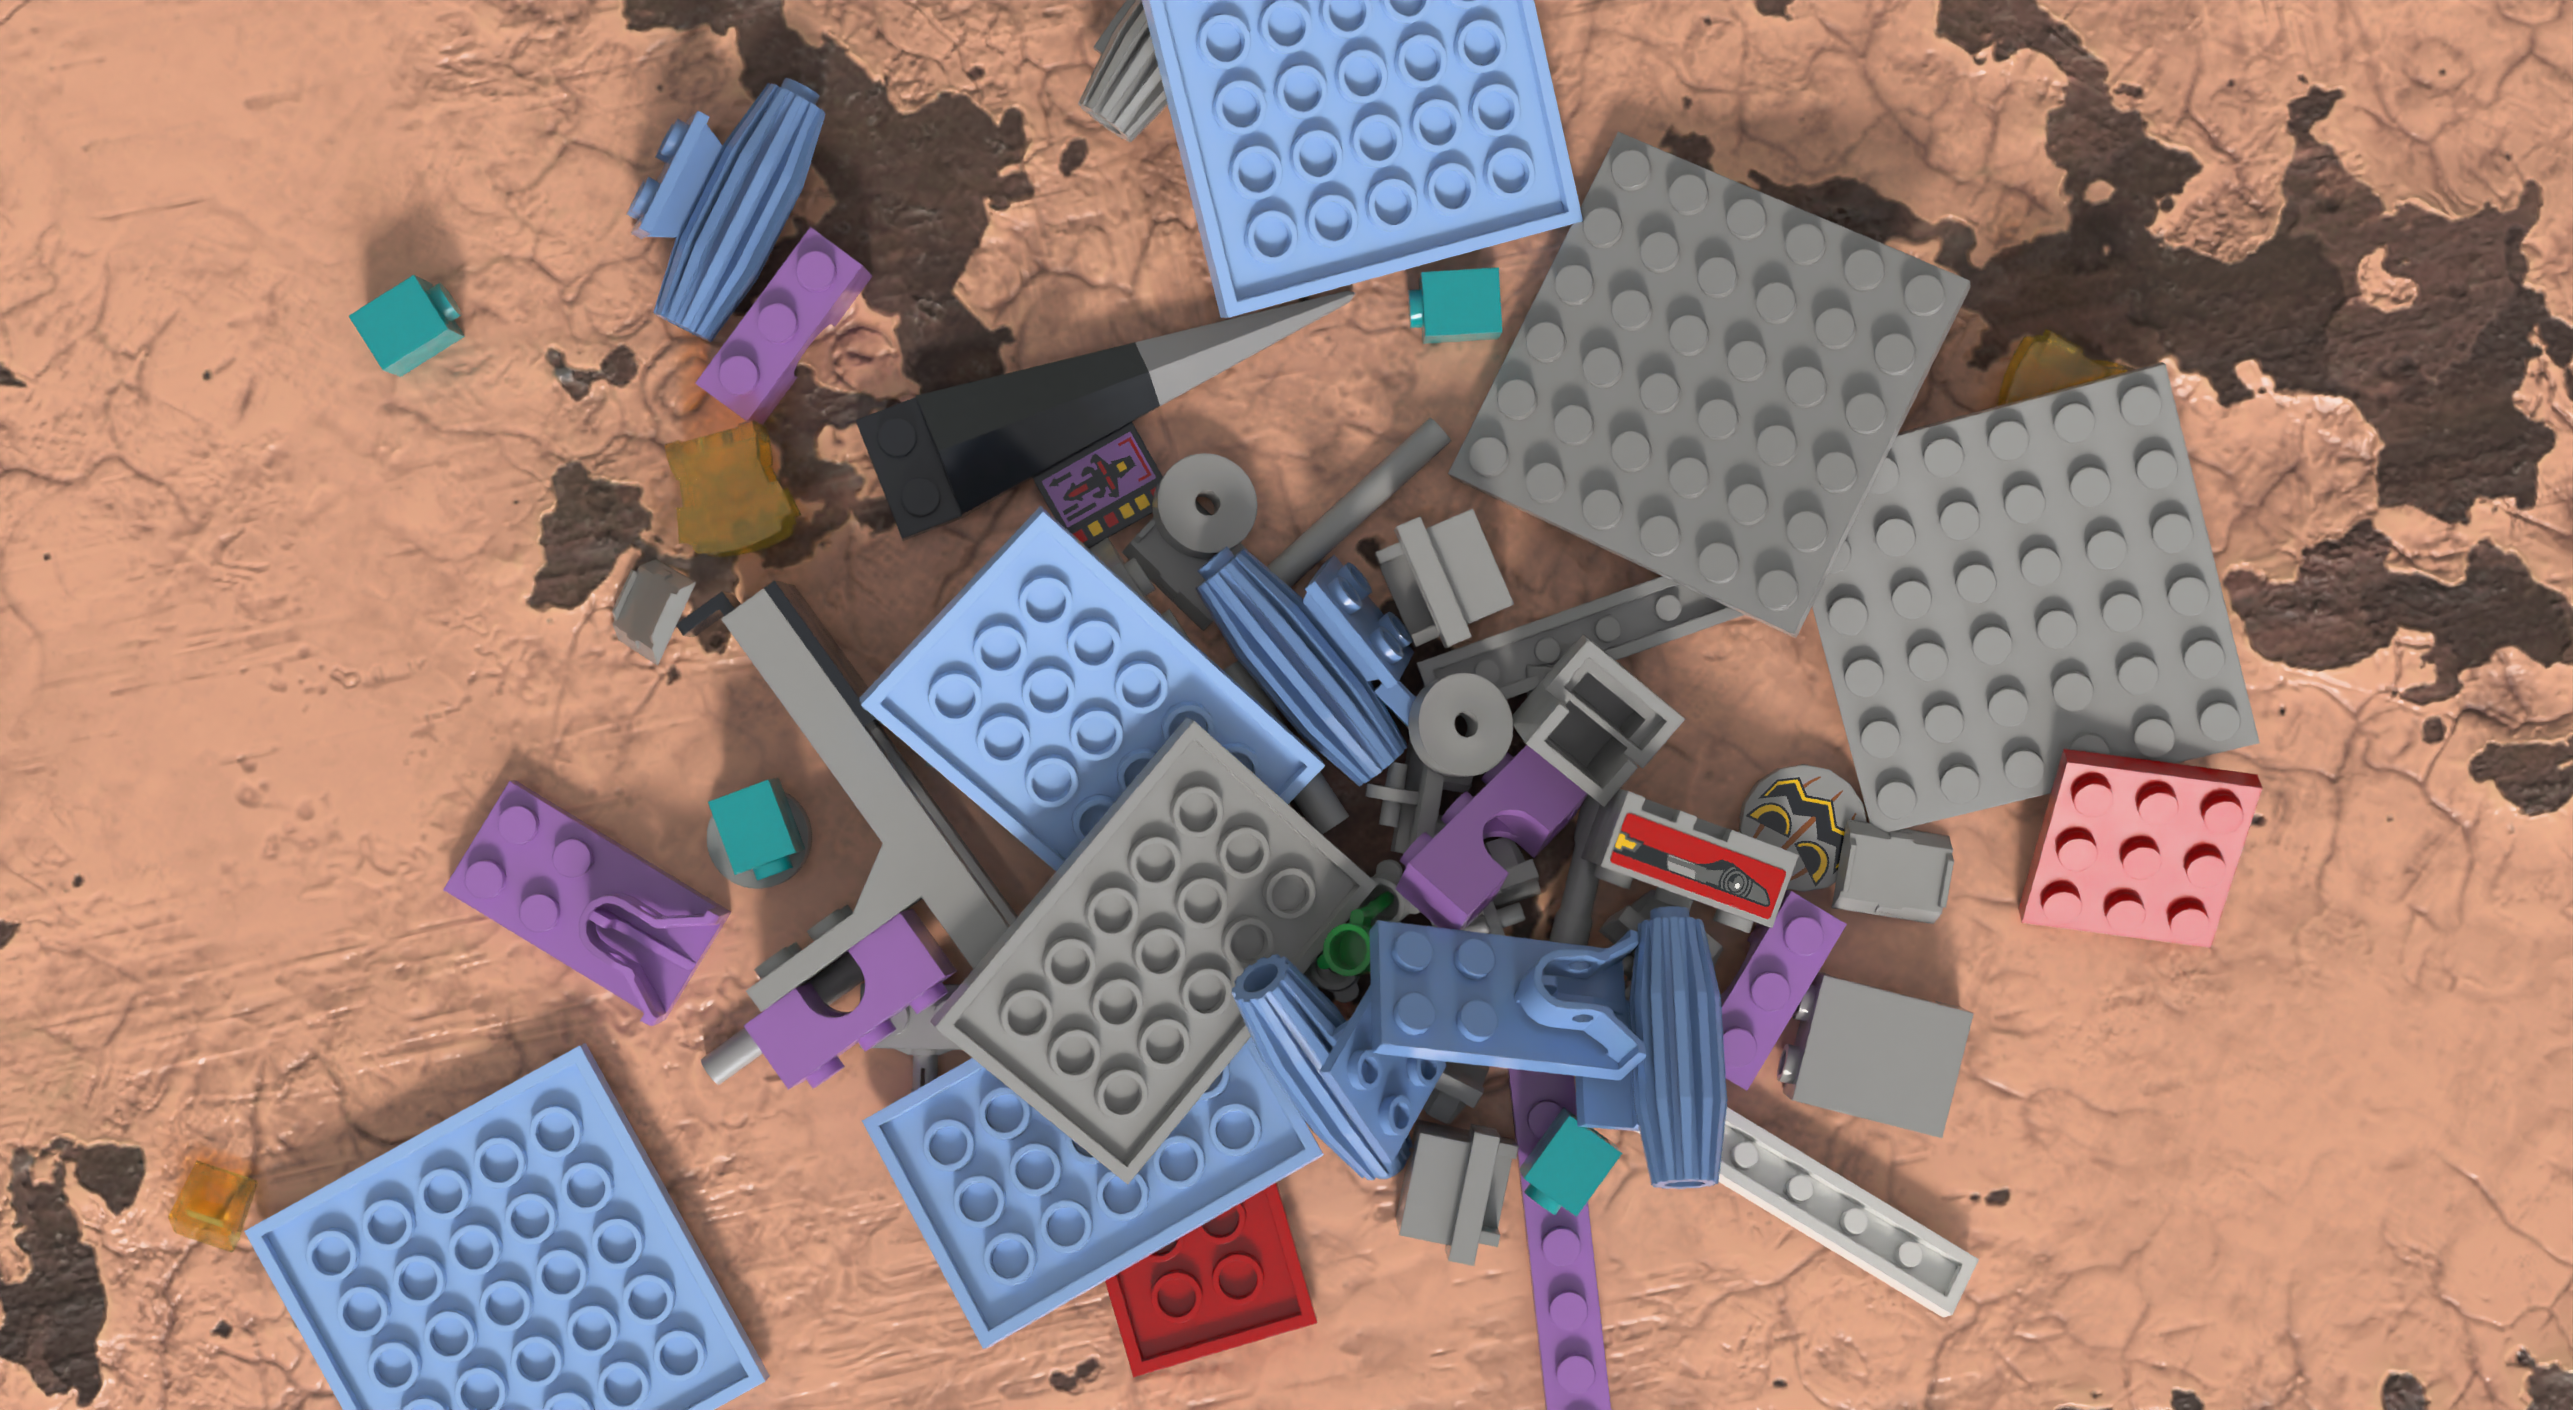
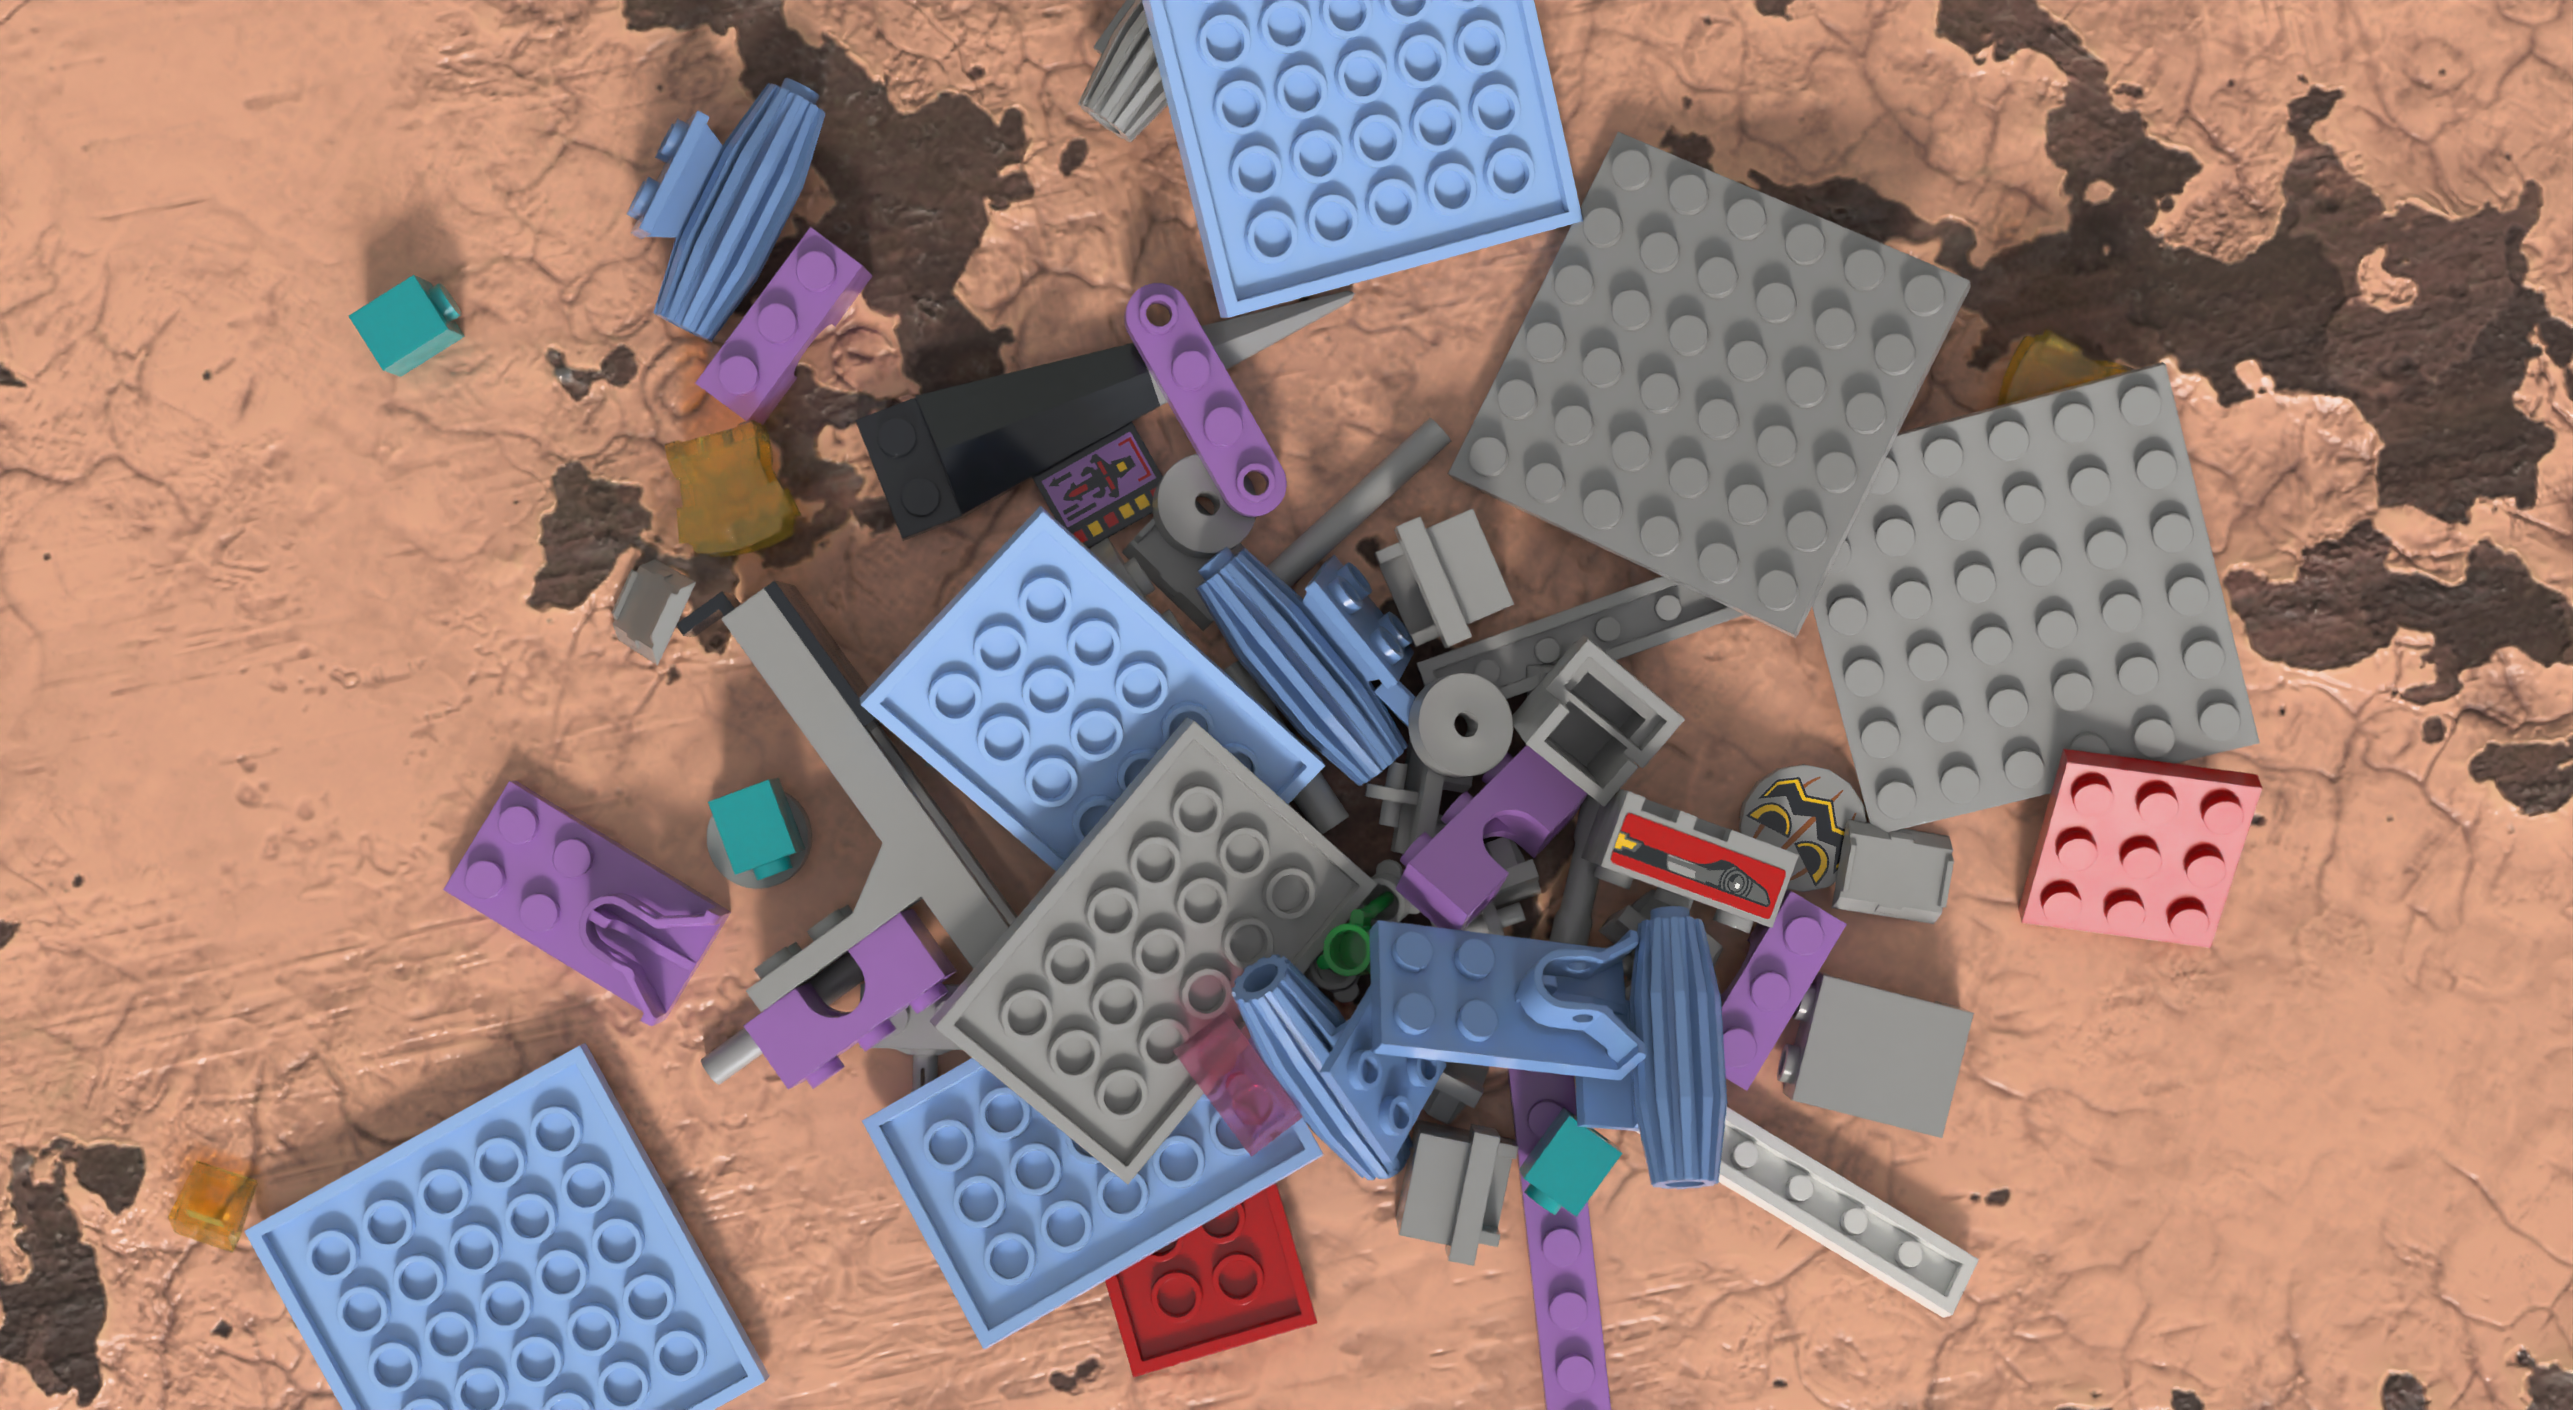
teal brick [1408,268,1503,344] -> none
none -> medium lavender plate [1124,283,1287,517]
none -> clear pink plate [1173,1011,1303,1157]

